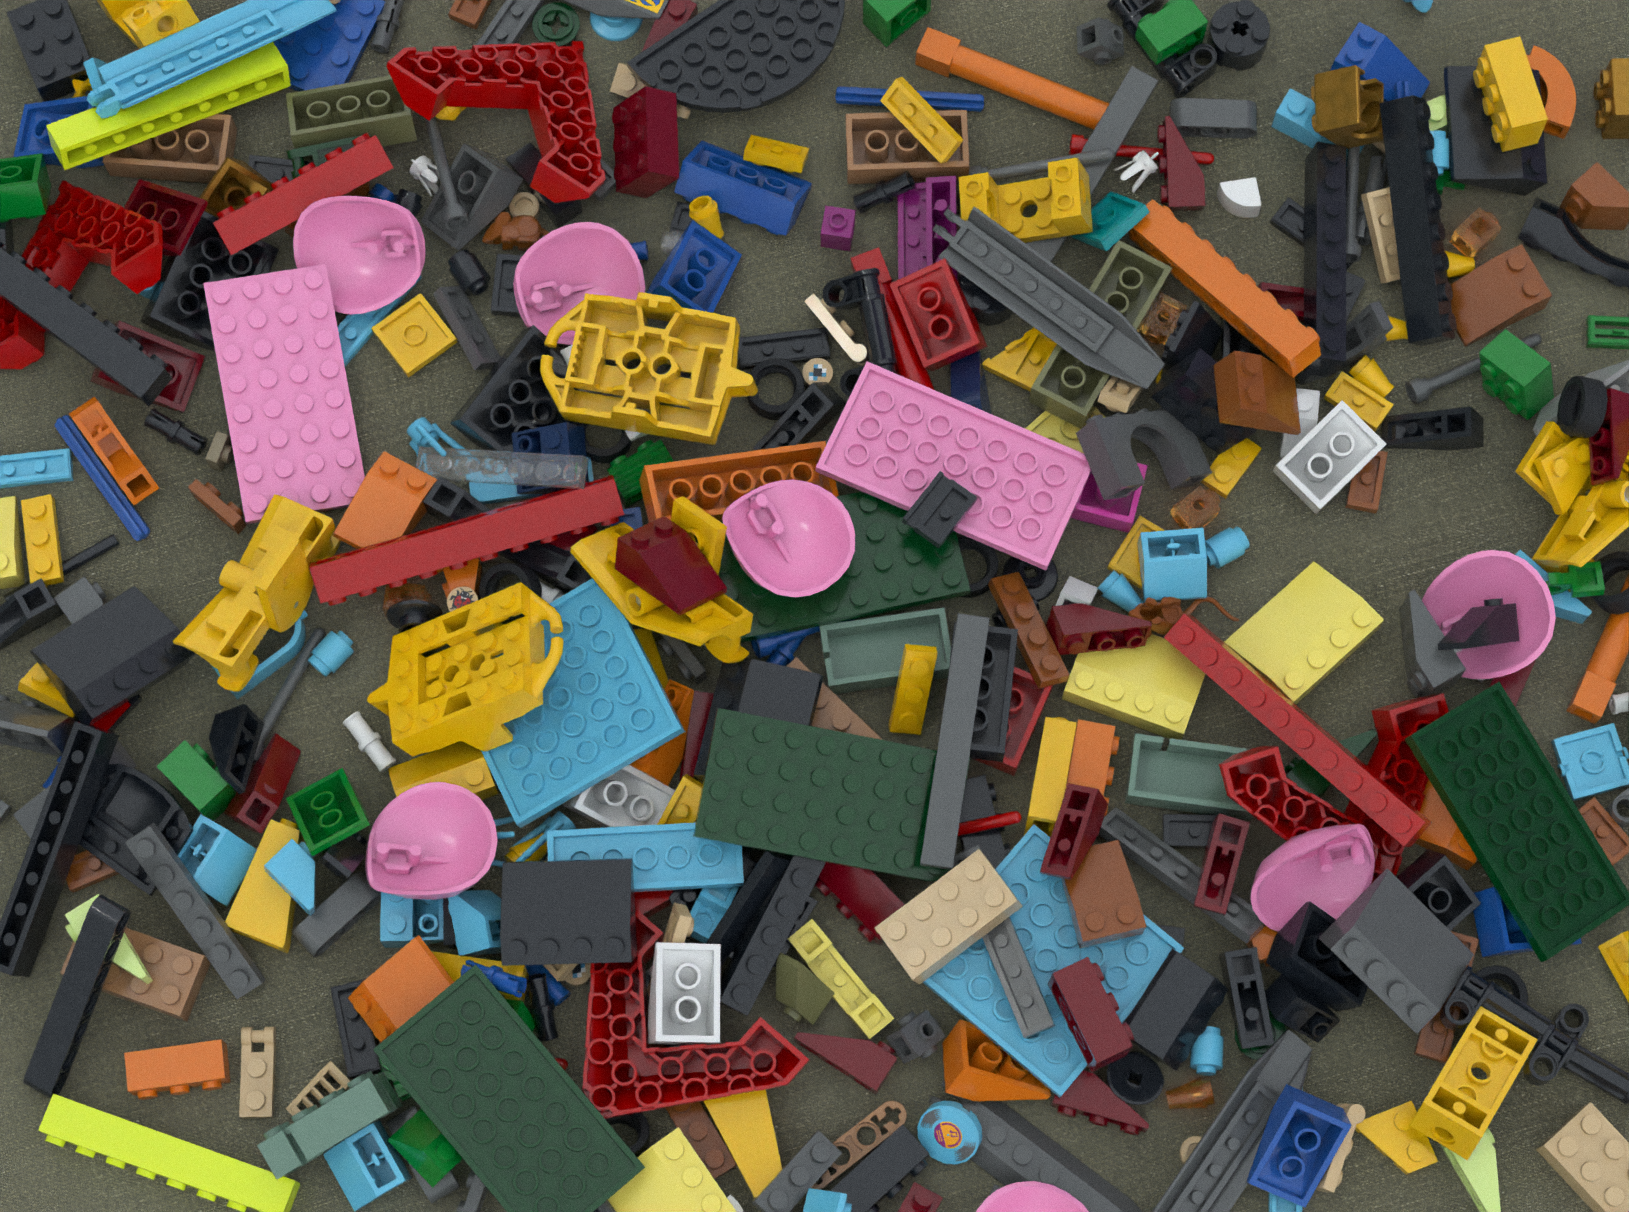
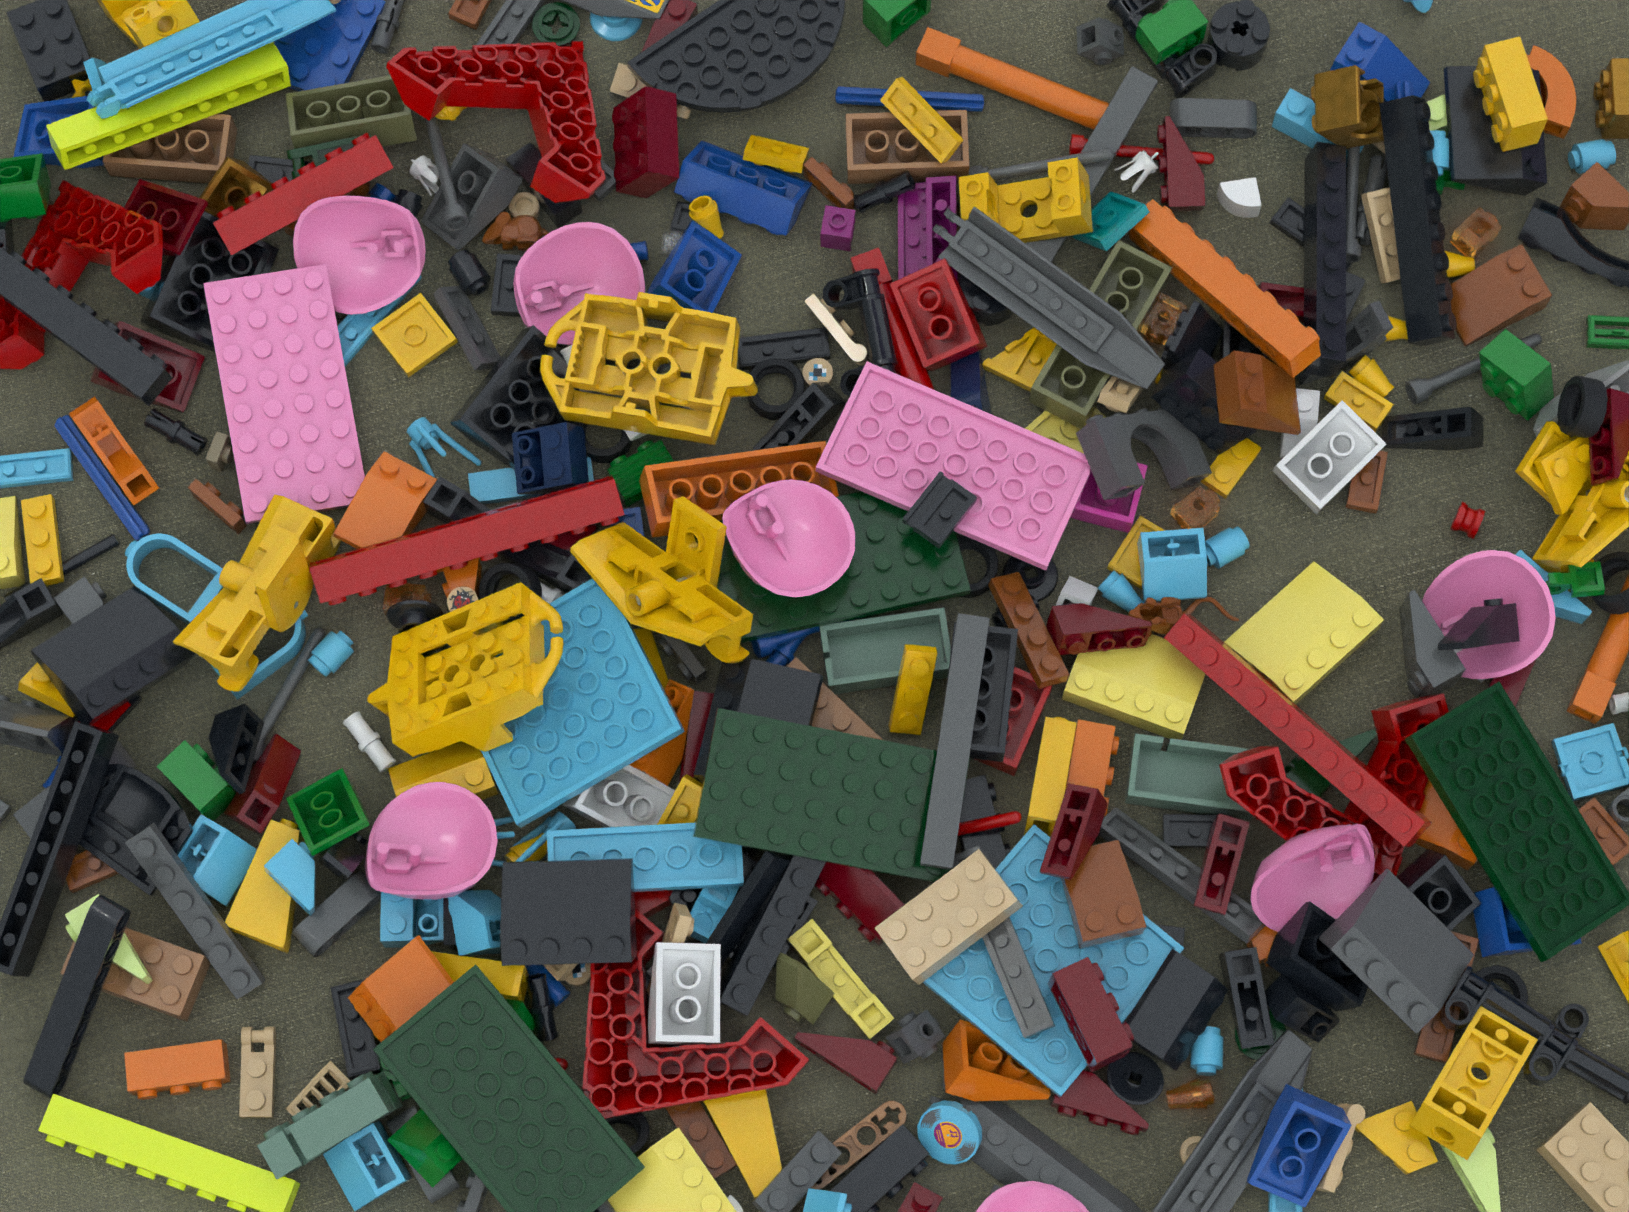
clear plate [416,447,588,489] -> none
blue pin [461,960,527,998] -> none
dark red slope [615,516,727,615] -> none
none -> medium azure window [125,533,224,625]
none -> dark orange plate [803,157,854,210]
none -> red wheel [1450,501,1486,539]
none -> medium azure brick [1568,139,1616,174]

